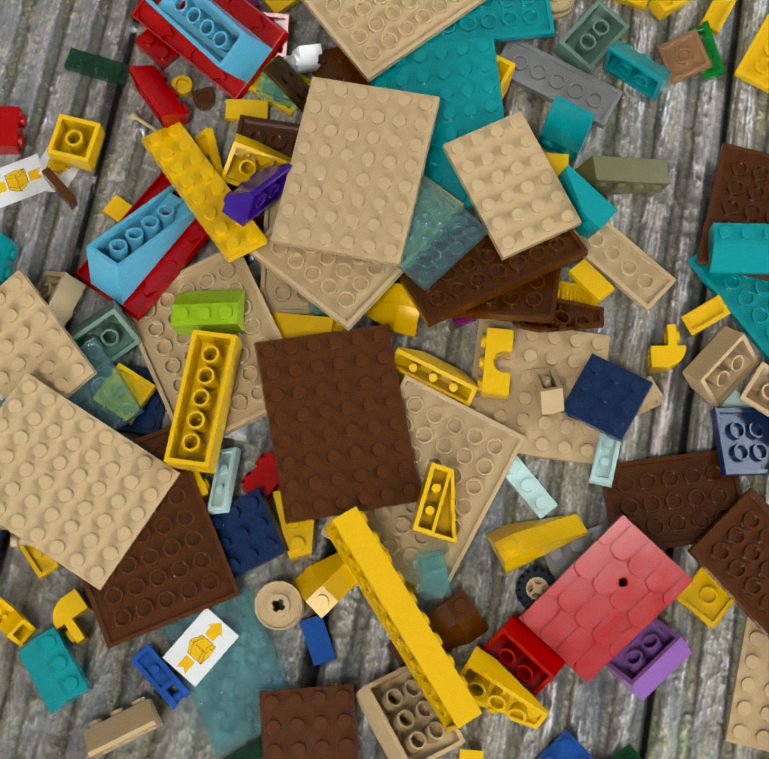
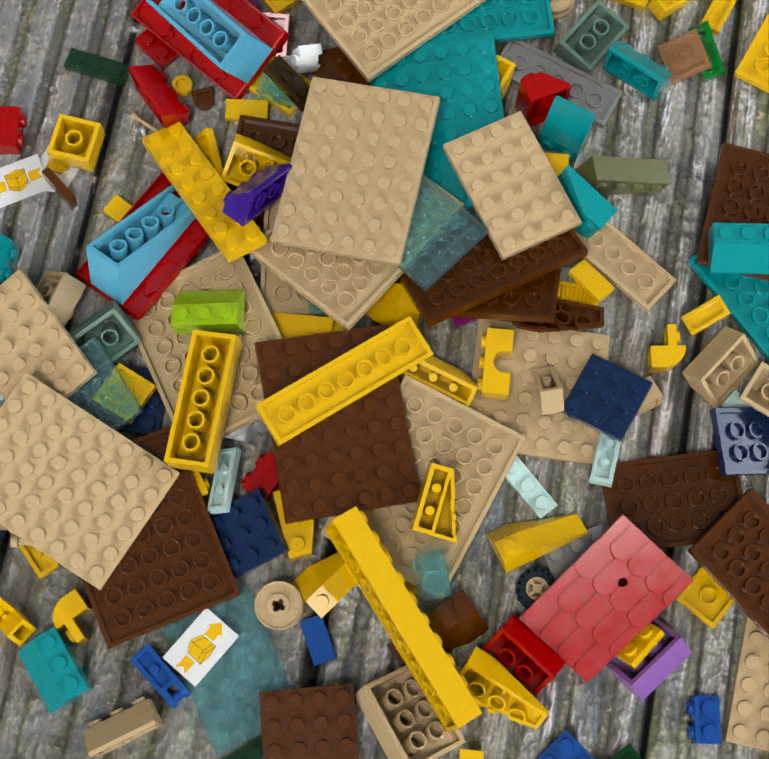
none -> yellow plate [254,316,433,447]
none -> red slope [515,72,571,127]
none -> yellow plate [616,623,665,669]
none -> blue bracket [686,695,721,744]

